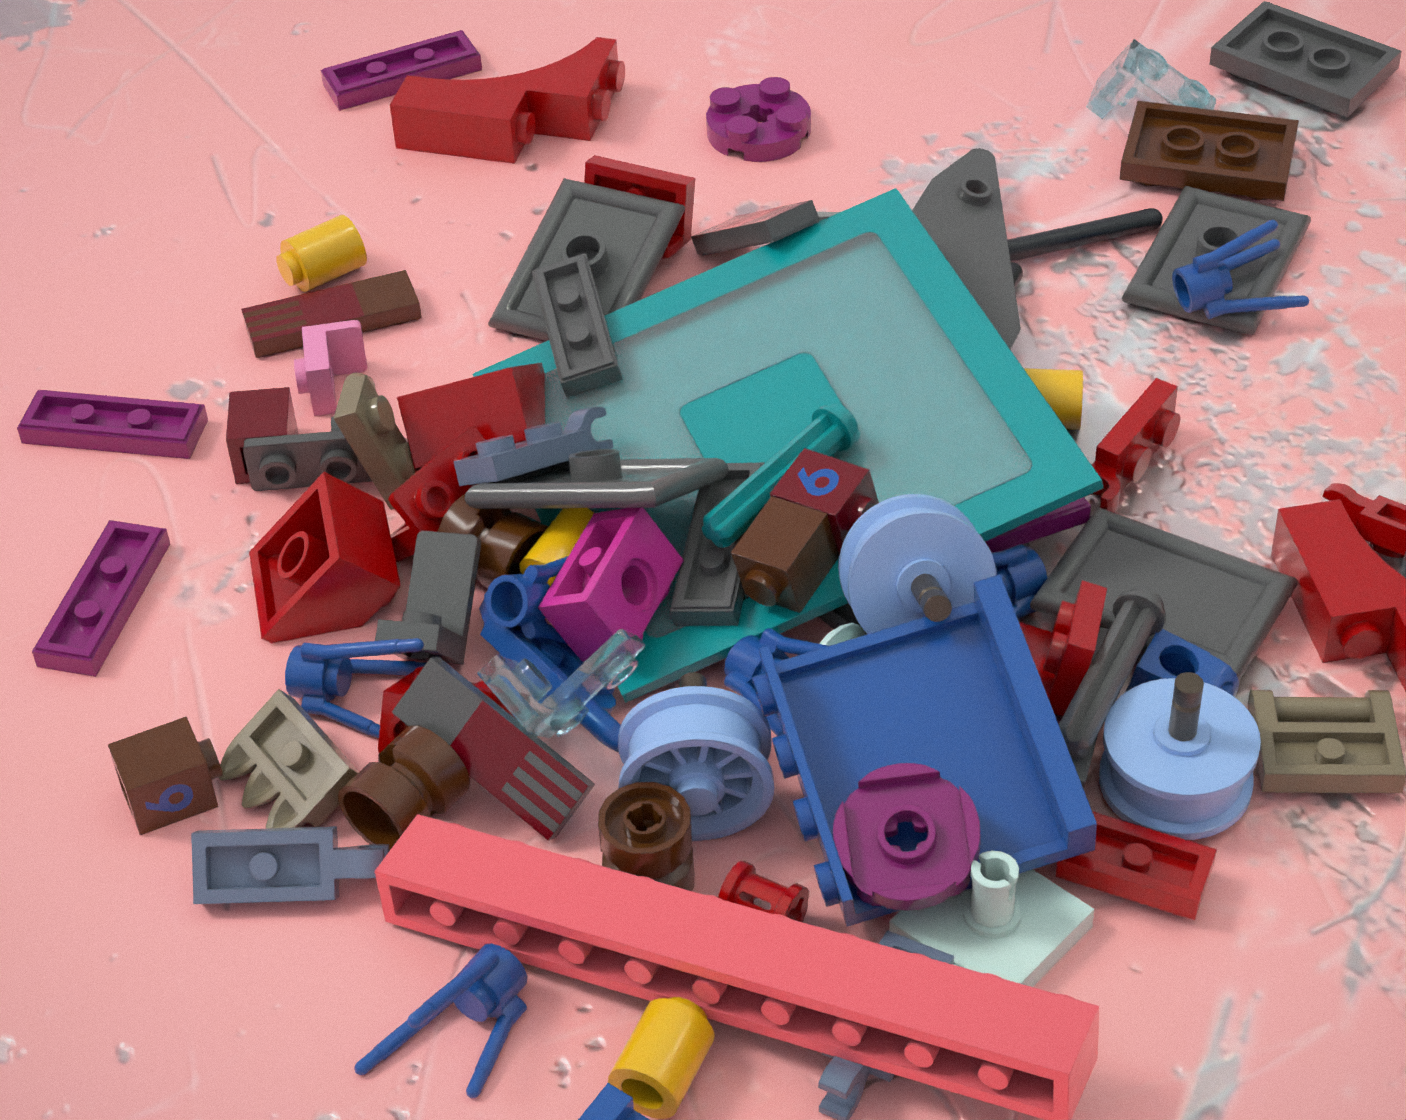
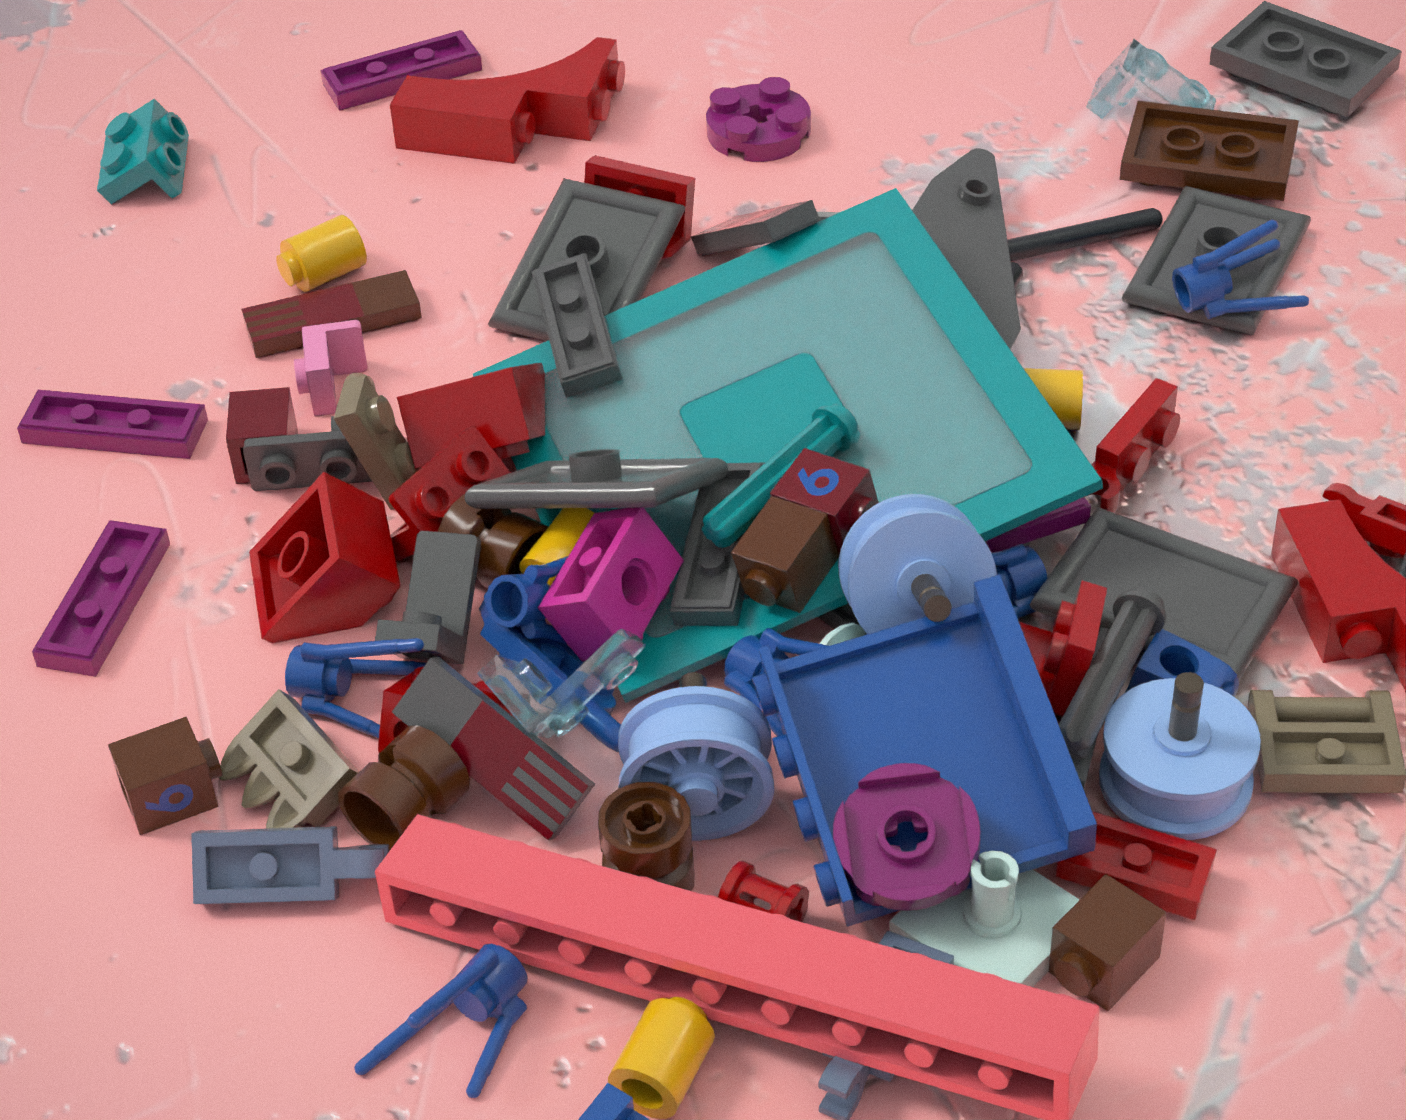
sand blue plate [453,407,614,486] -> none
none -> teal bracket [97,98,189,205]
none -> reddish brown brick [1048,874,1166,1011]

